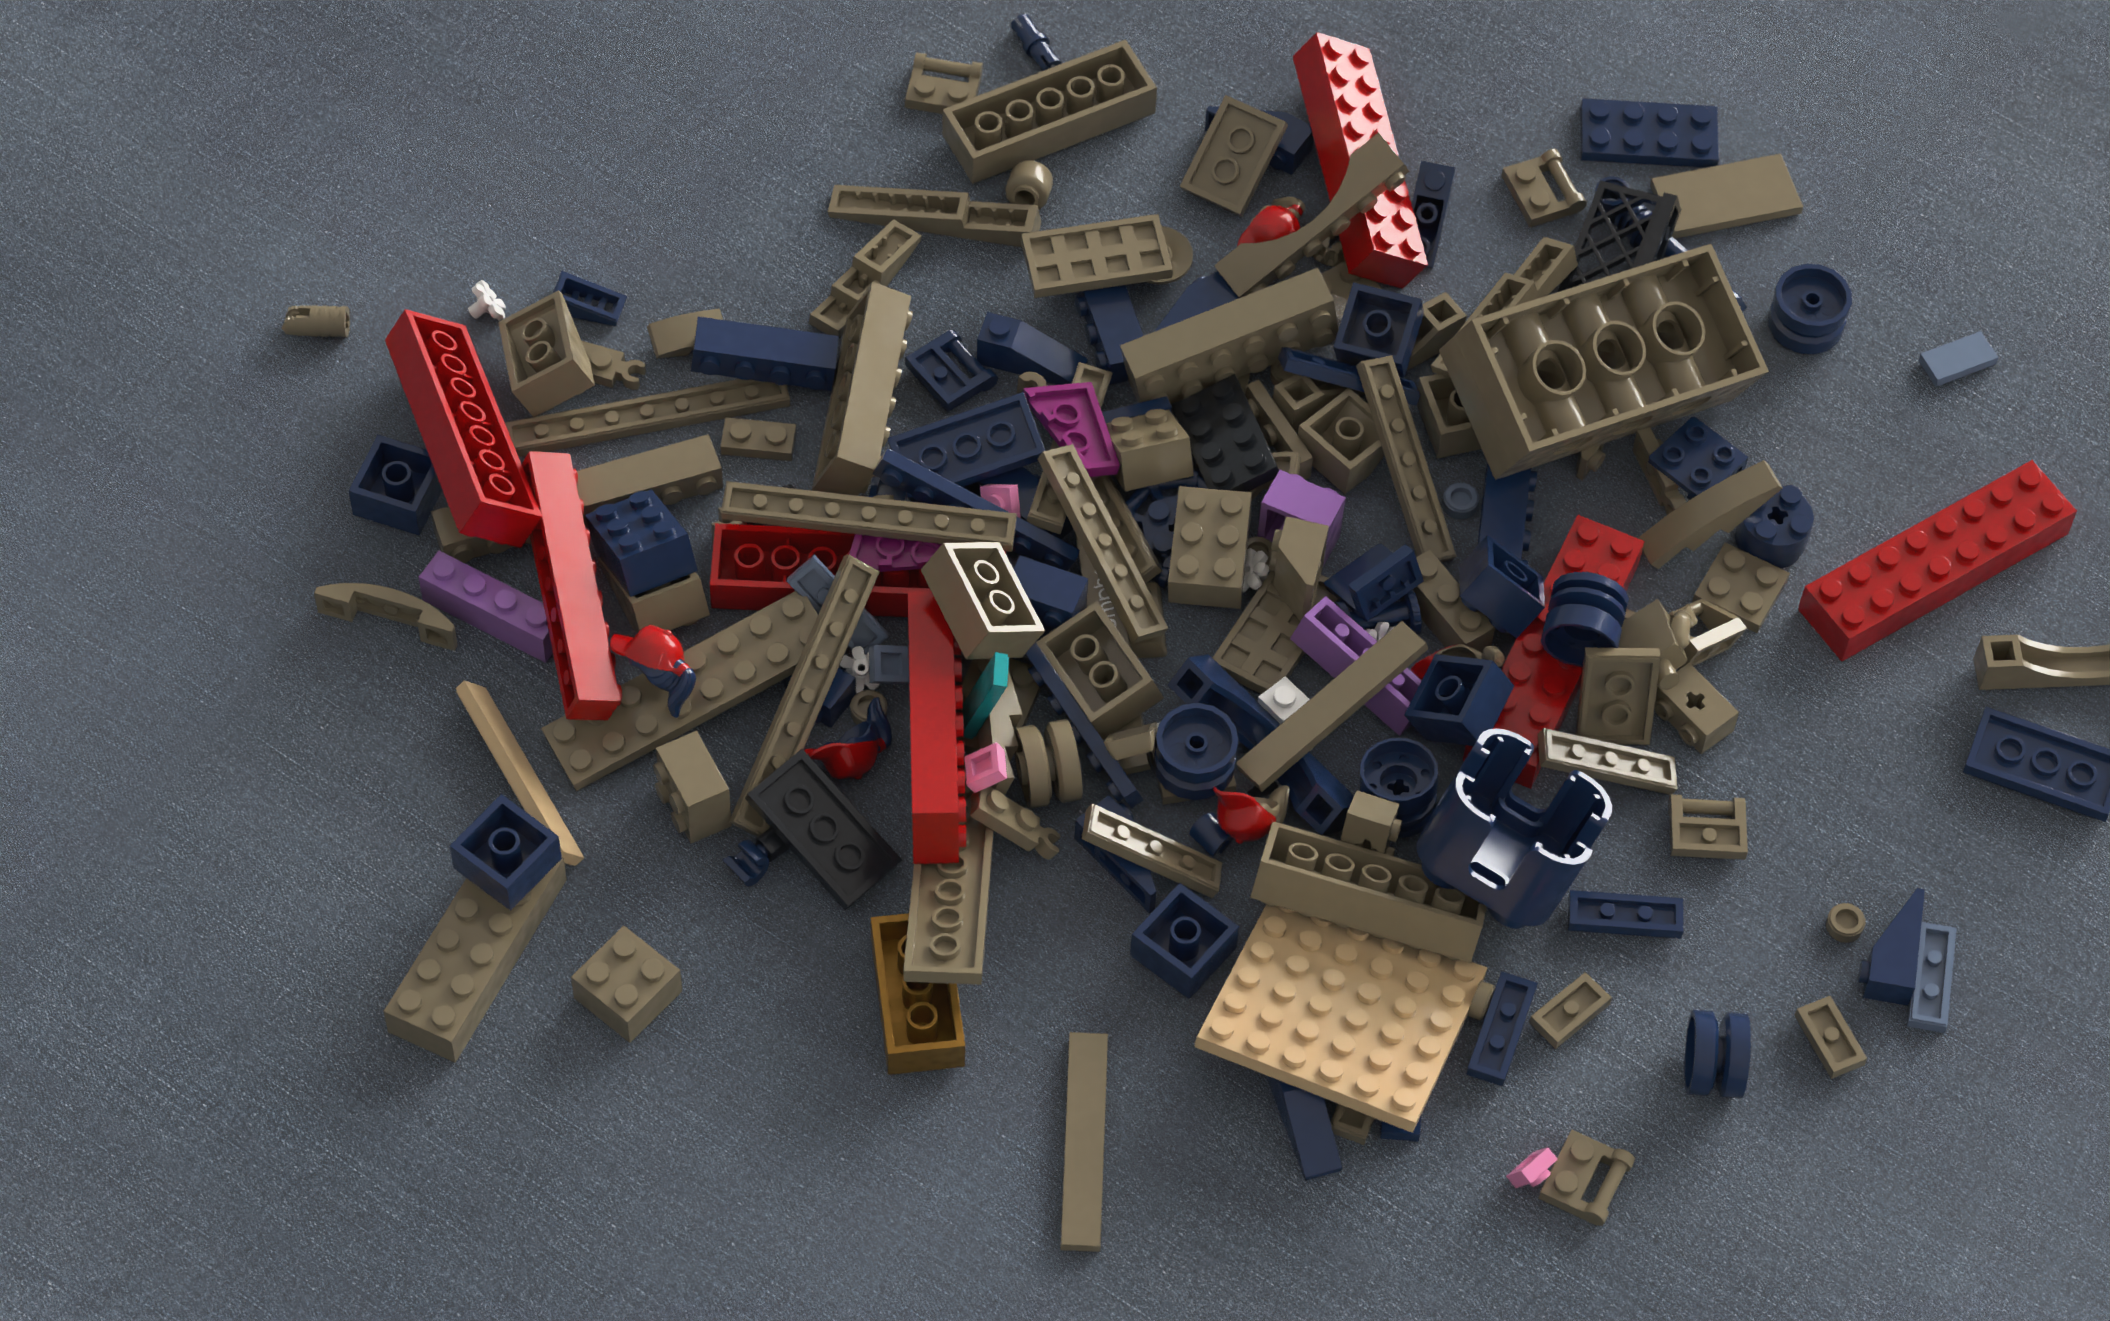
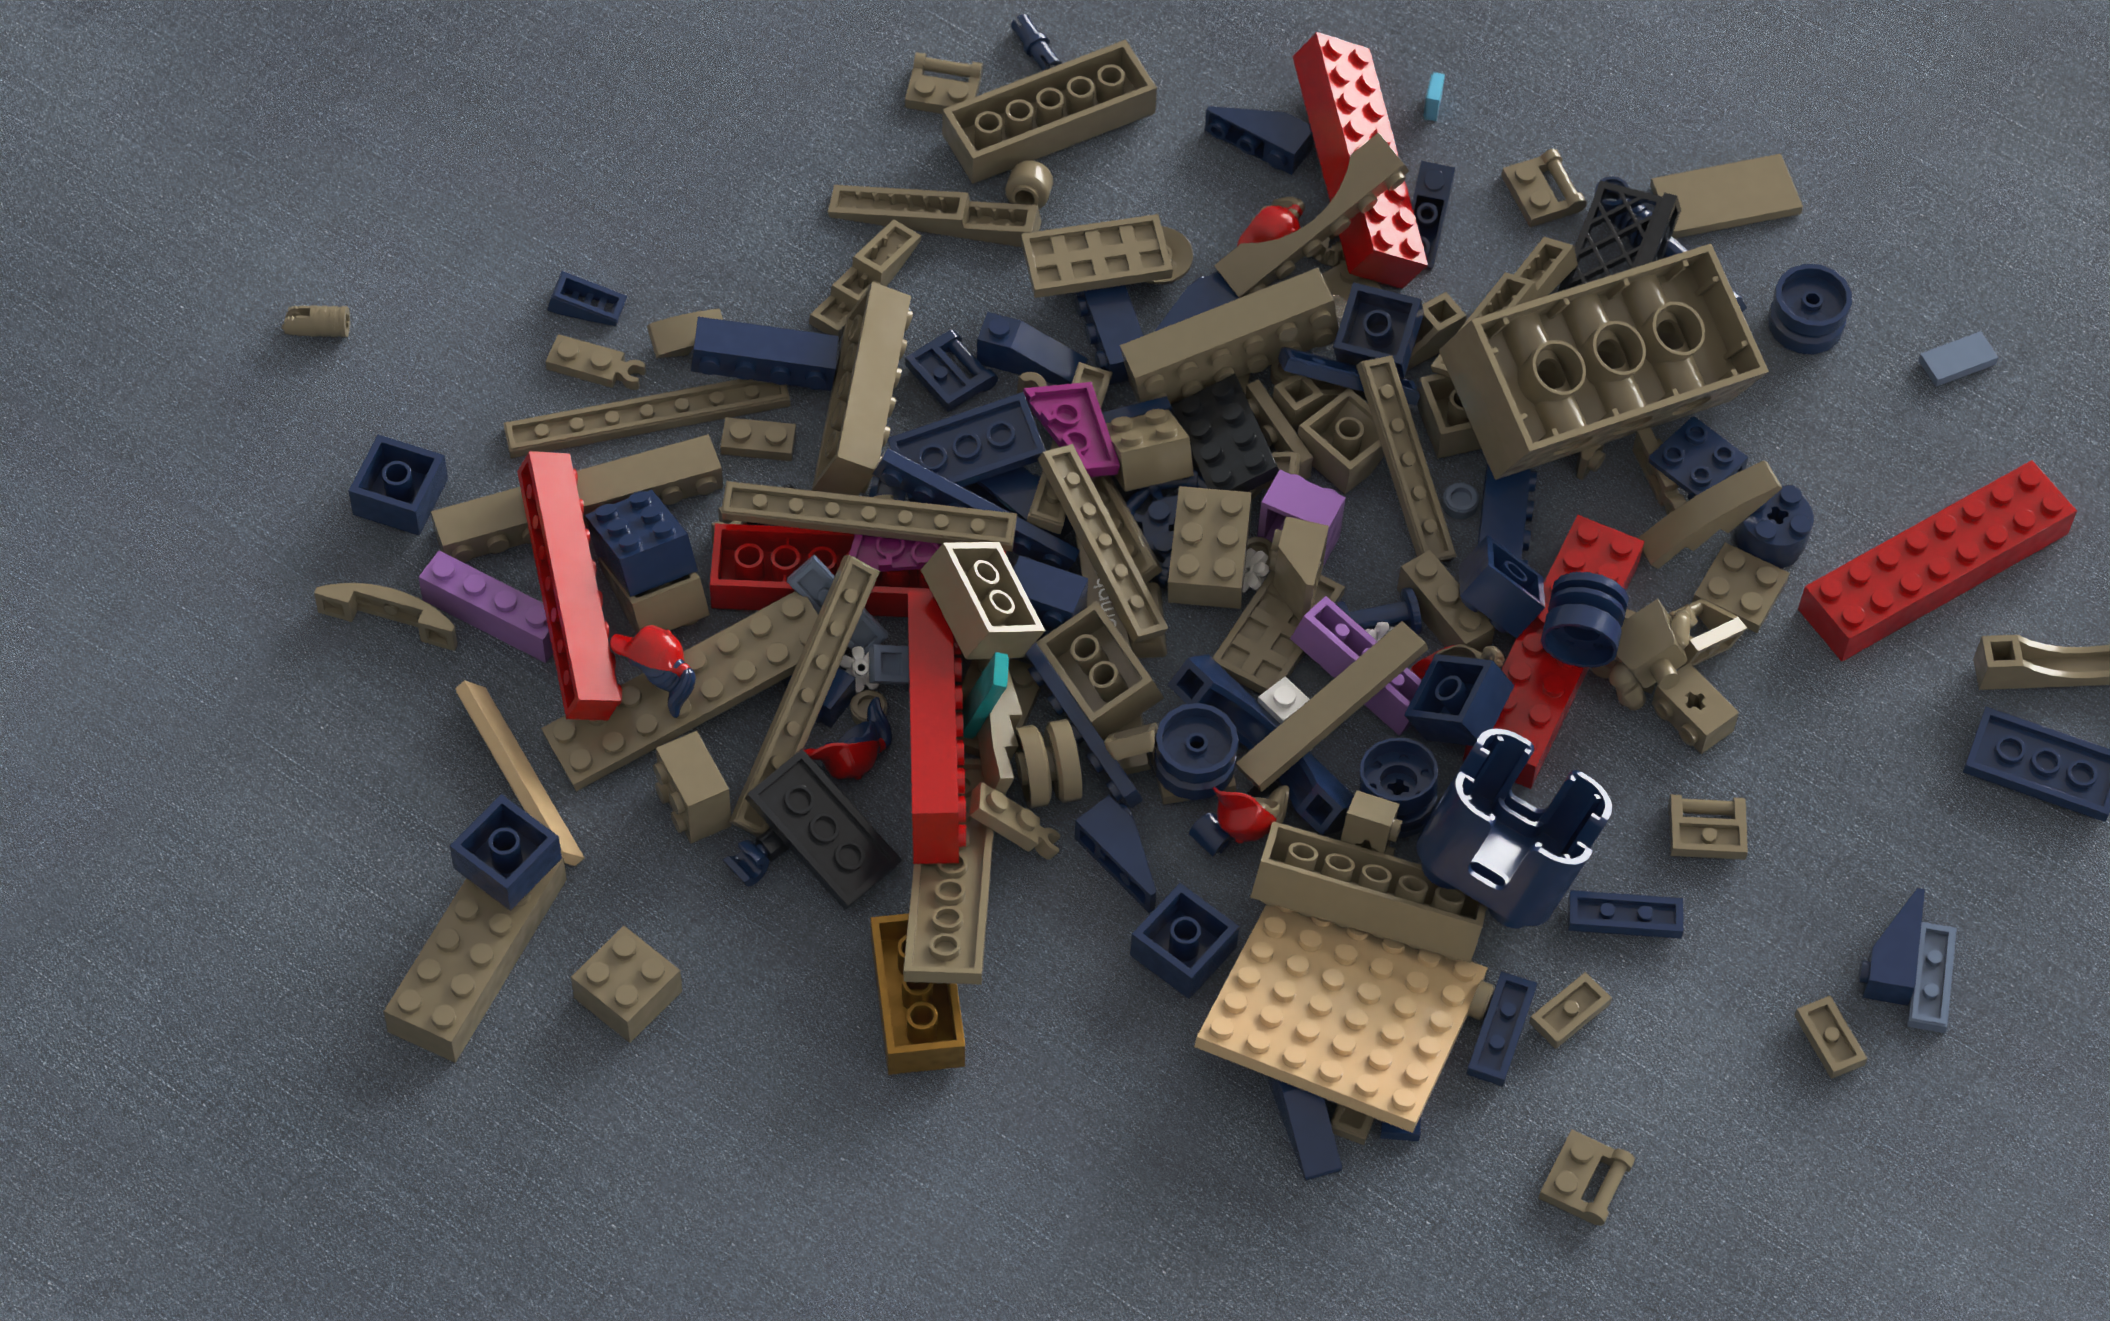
red brick [385,309,543,548] -> none
white plant [468,280,506,321] -> none
dark tan slope [498,290,595,417] -> none
bright pink plate [964,742,1007,793] -> none
bright pink plate [980,484,1021,518] -> none
dark tan tile [1061,1032,1108,1252] -> none
dark tan tile [1082,803,1222,898] -> none
dark tan plate [1179,95,1288,217] -> none
dark blue bracket [1324,543,1424,622] -> none
bright pink plate [1506,1147,1558,1188] -> none
dark tan tile [1538,728,1678,795] -> none
dark tan tile [1575,647,1661,745] -> none
dark blue plate [1580,98,1719,168] -> none
dark blue wheel [1684,1010,1751,1098] -> none
dark tan tile [1826,903,1866,943] -> none
none -> medium azure tile [1423,72,1445,121]

